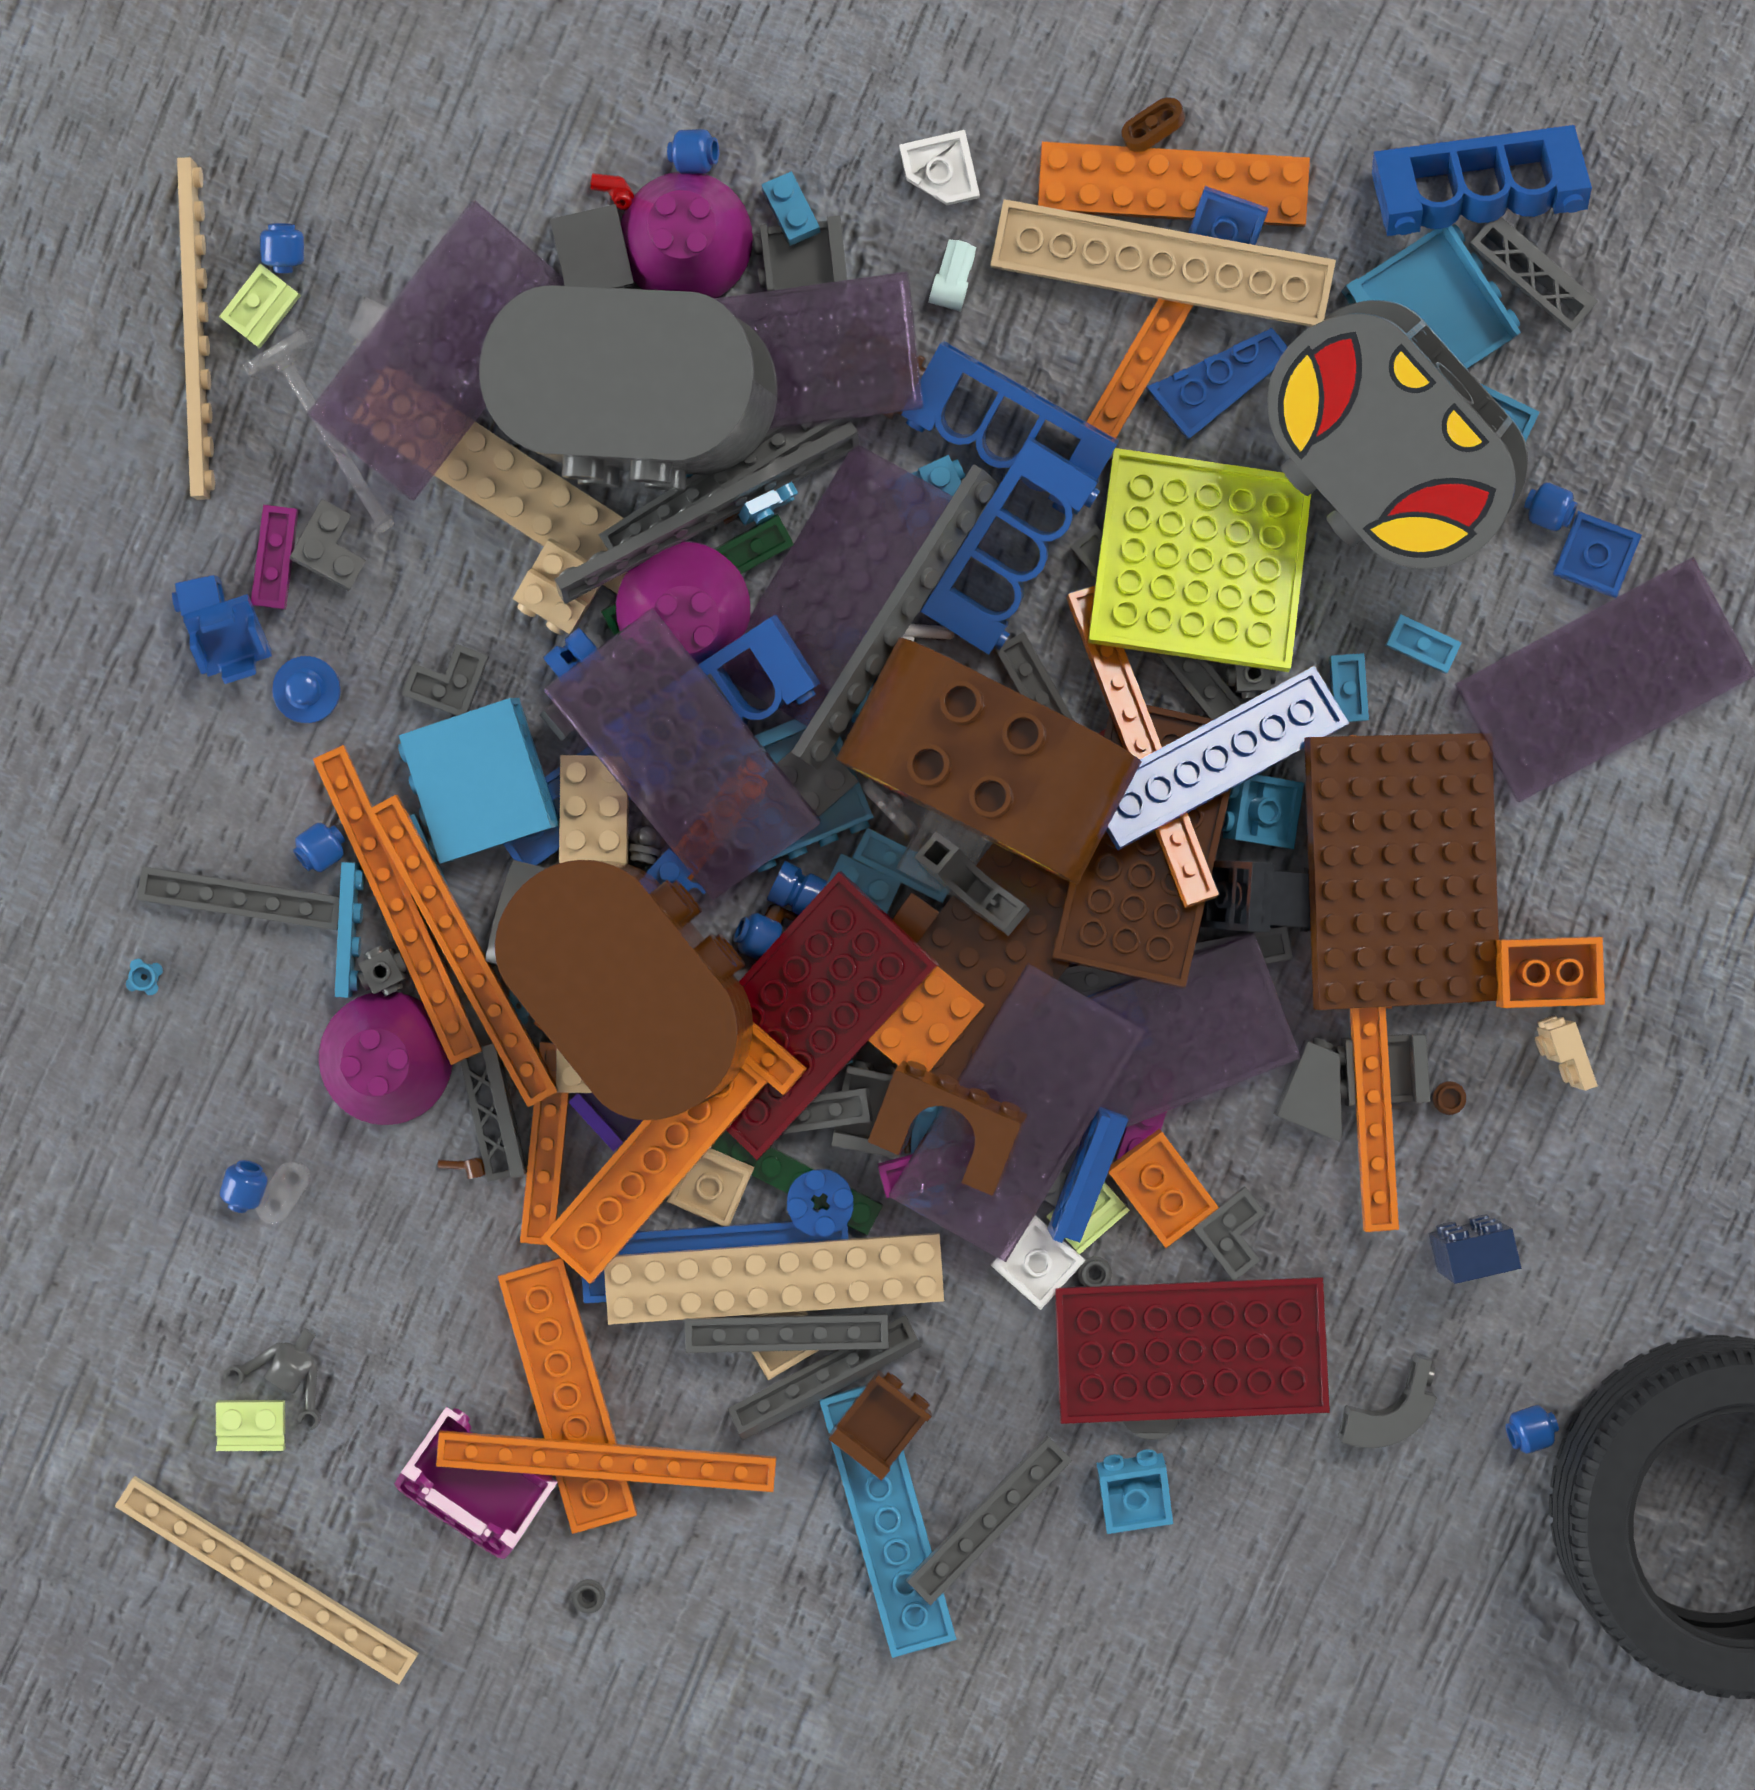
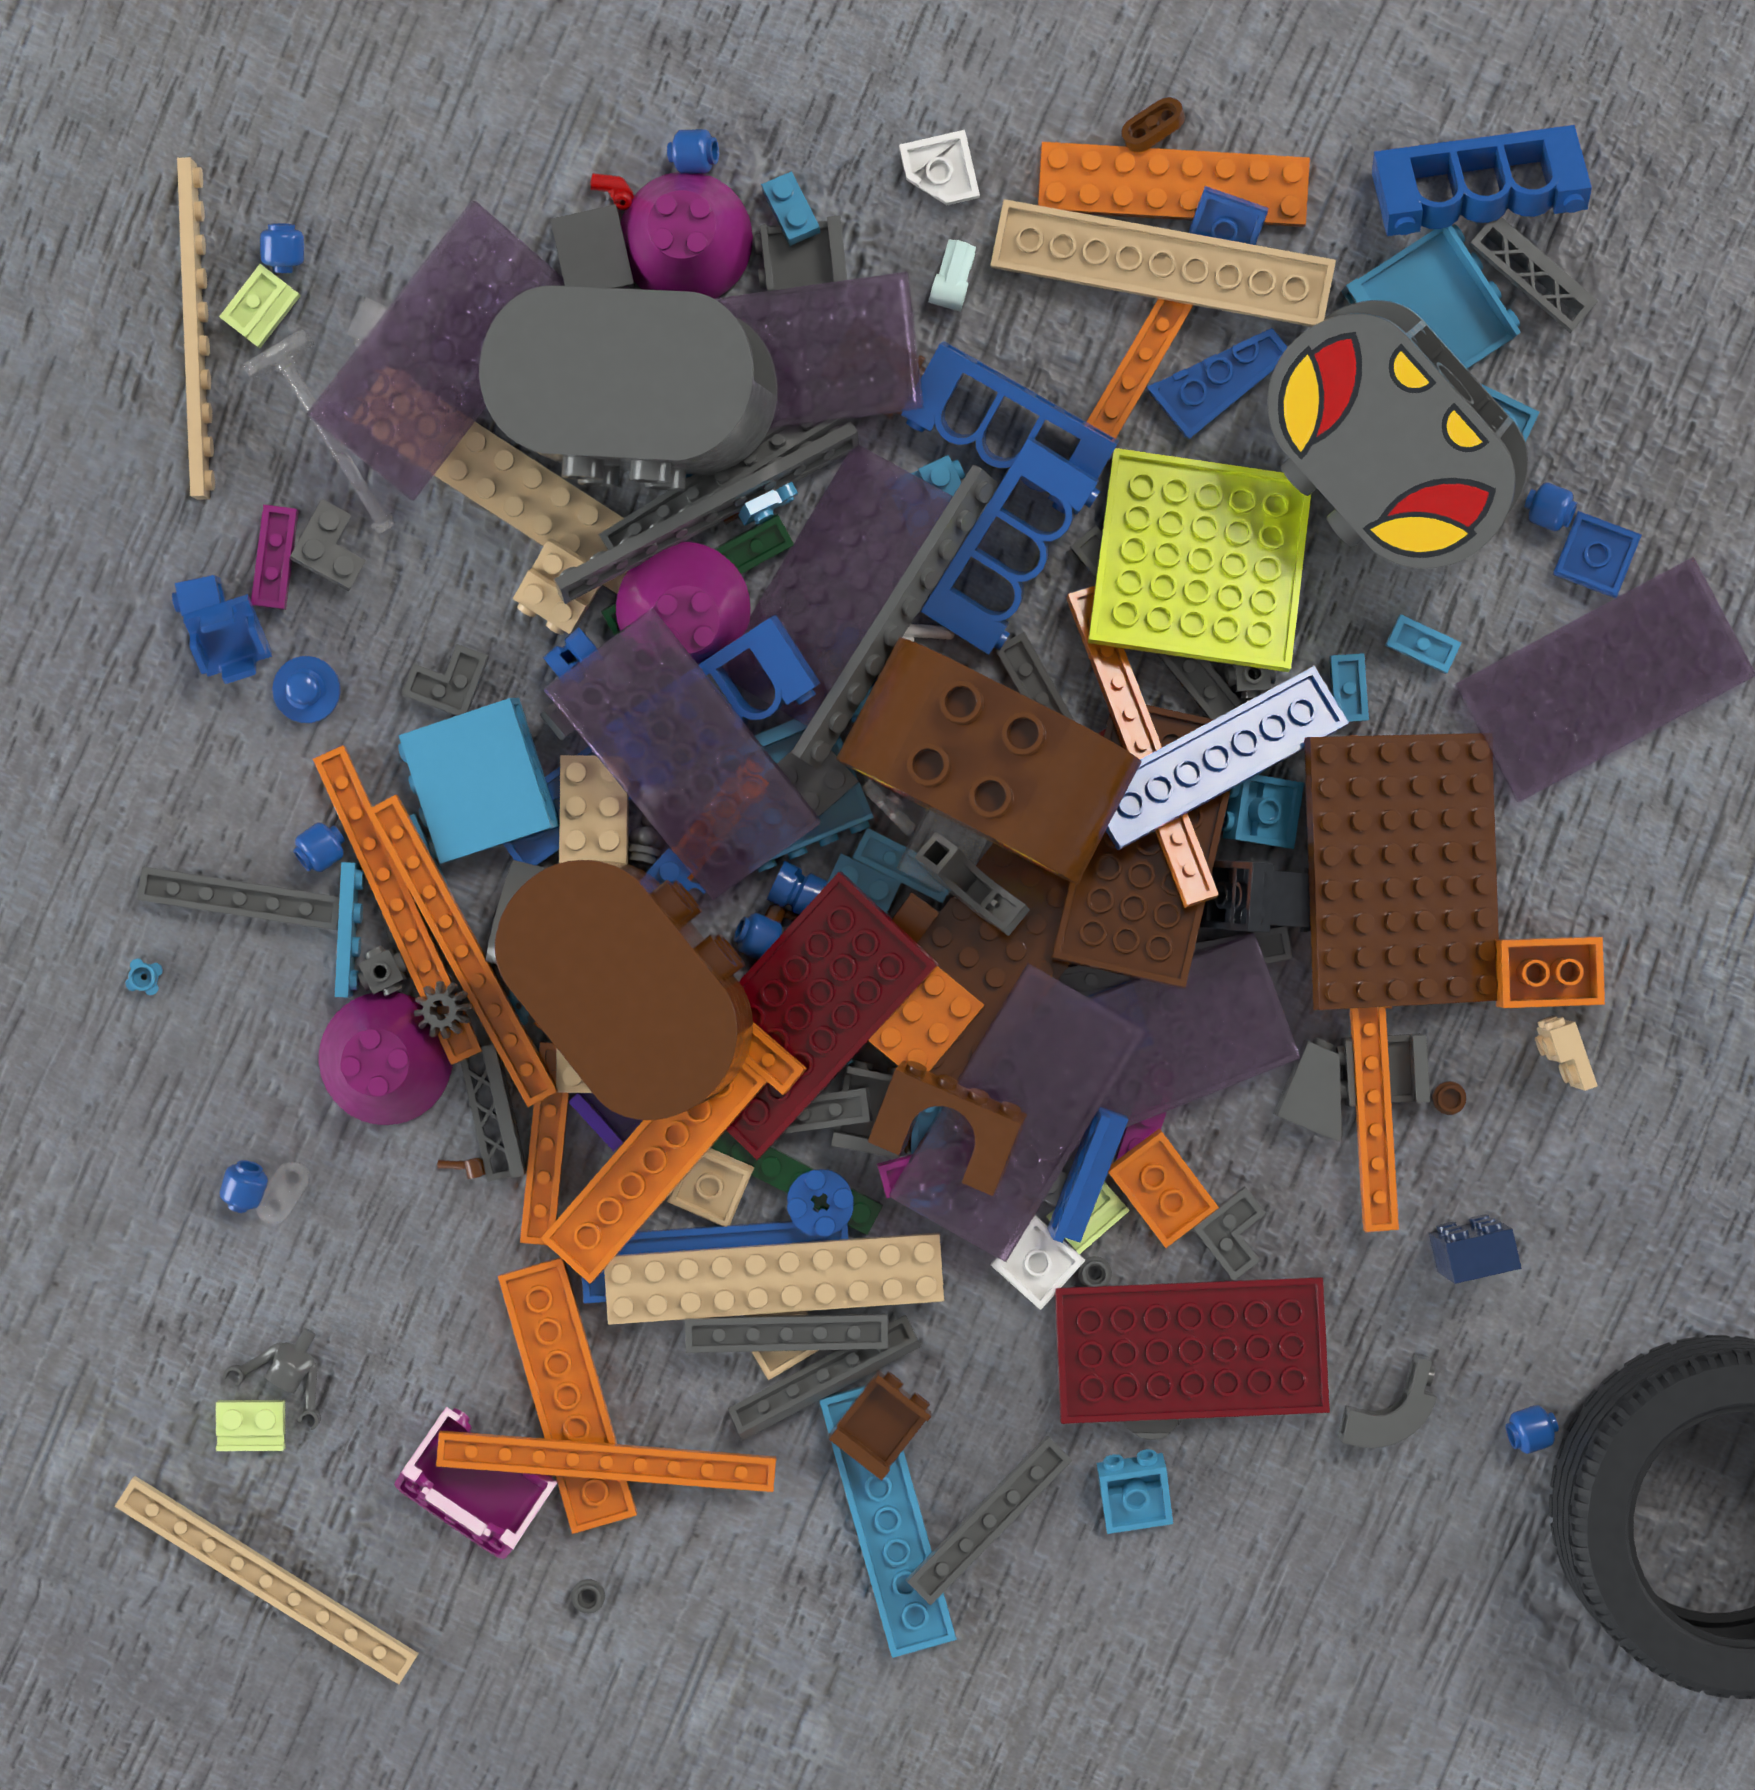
none -> dark grey gear [414,981,473,1039]

